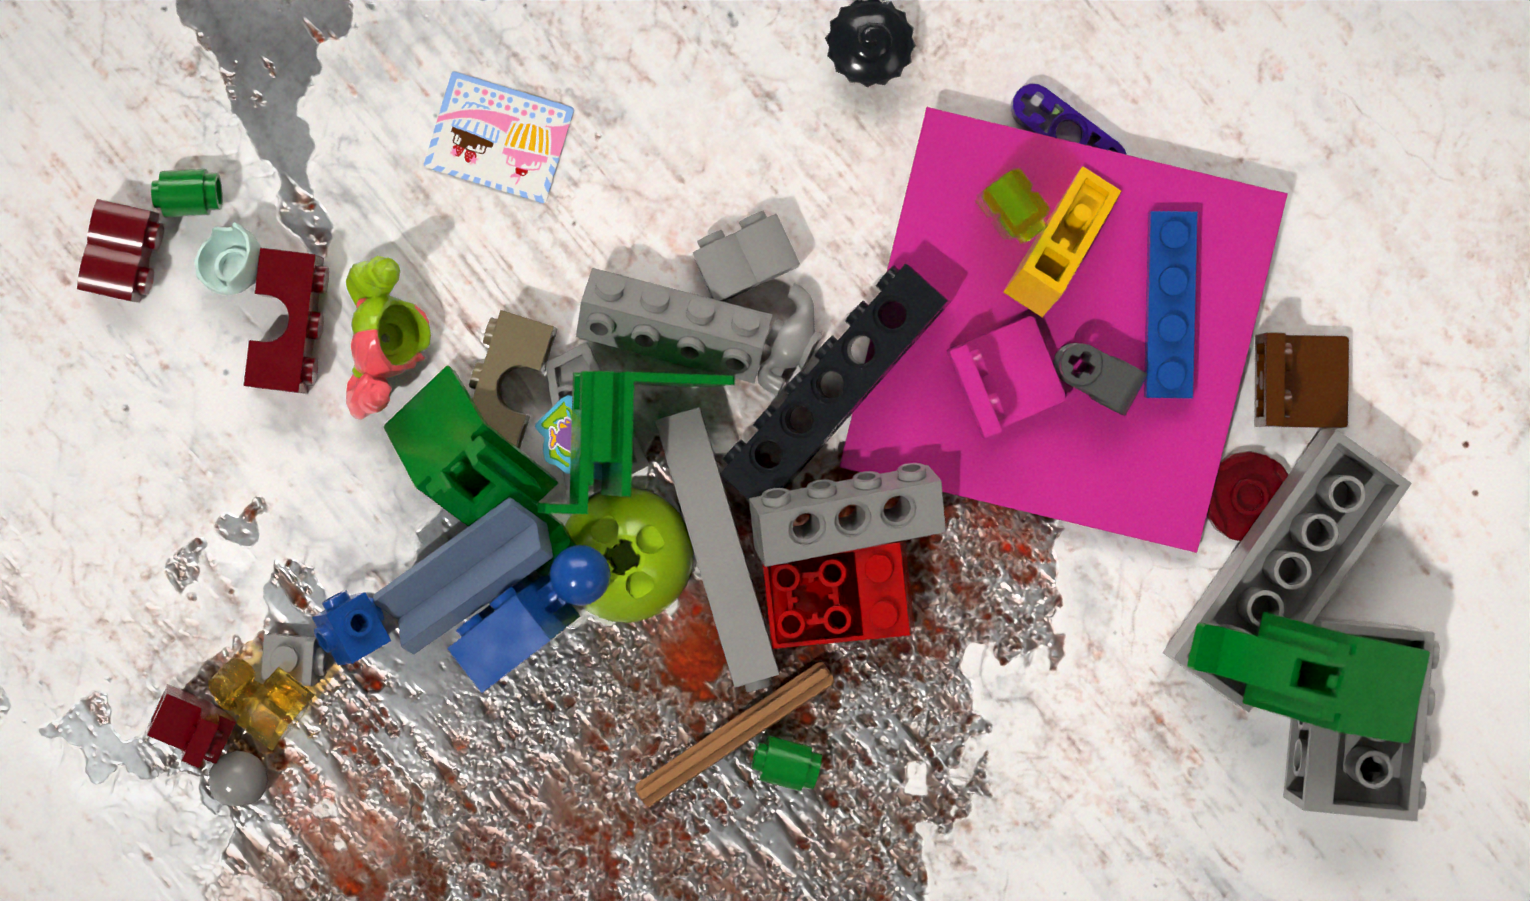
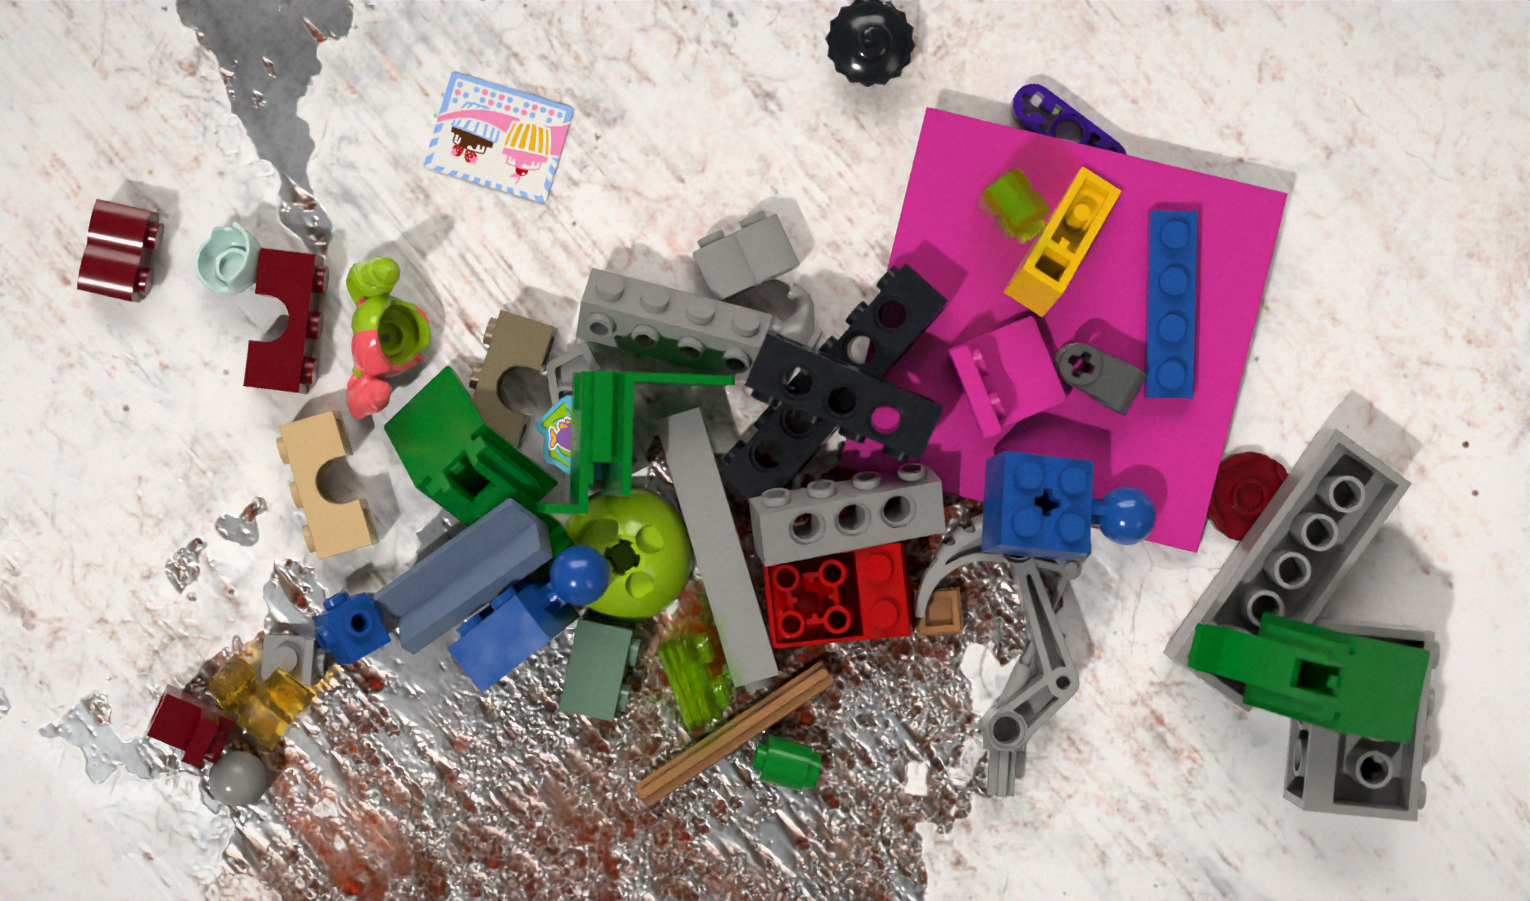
green brick [151,169,223,217] -> none
reddish brown bracket [1254,332,1349,428] -> none
none -> tan arch [276,410,380,560]
none -> sand green brick [558,616,641,722]
none -> clear neon green brick [657,626,732,731]
none -> black brick [744,329,943,463]
none -> light grey piece [913,513,1082,797]
none -> medium nougat tile [913,587,963,636]
none -> blue brick [981,451,1157,561]

